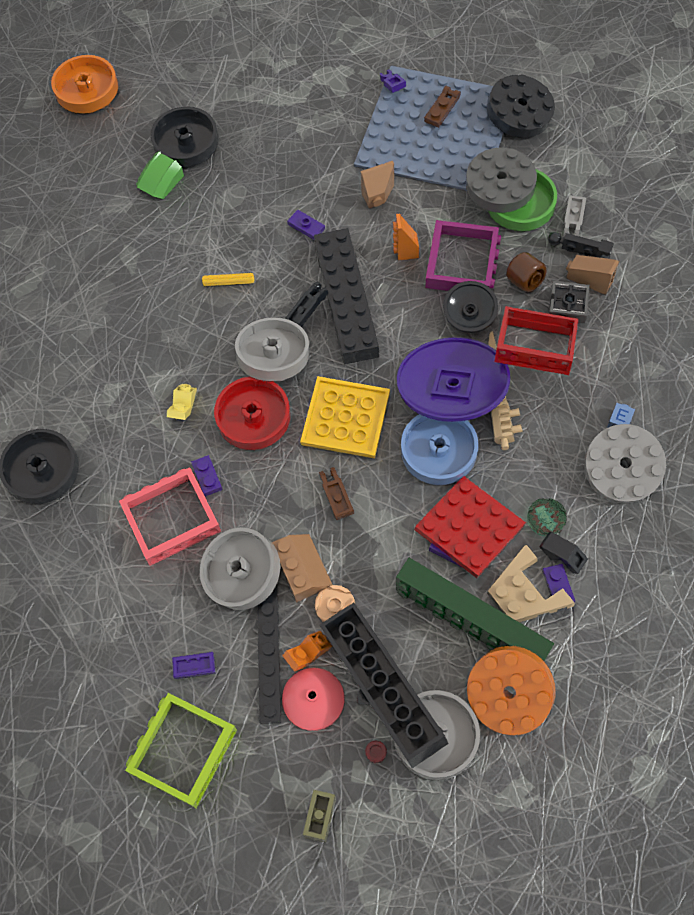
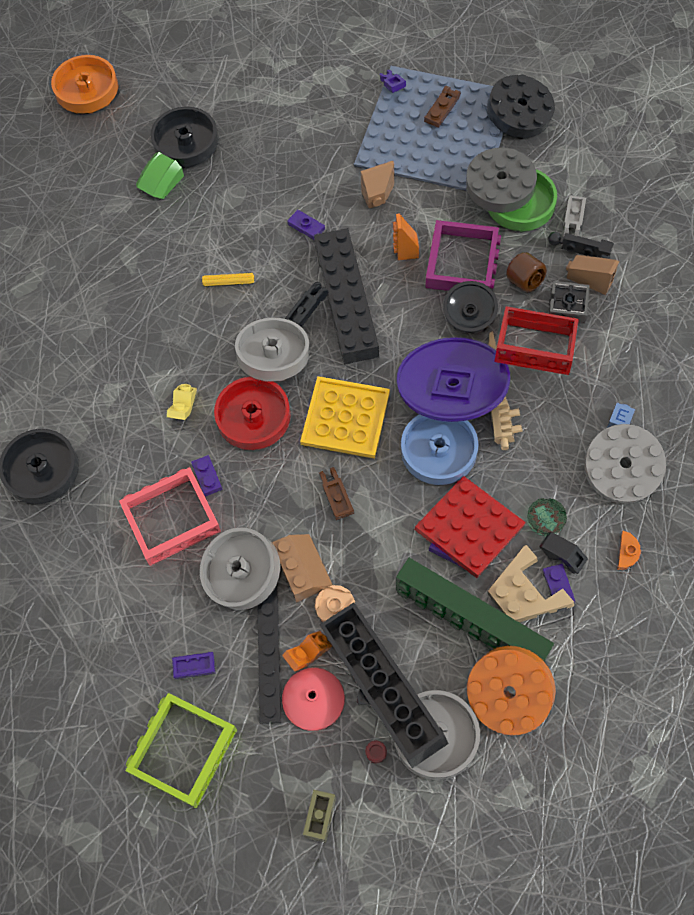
none -> orange plate [617,531,641,570]

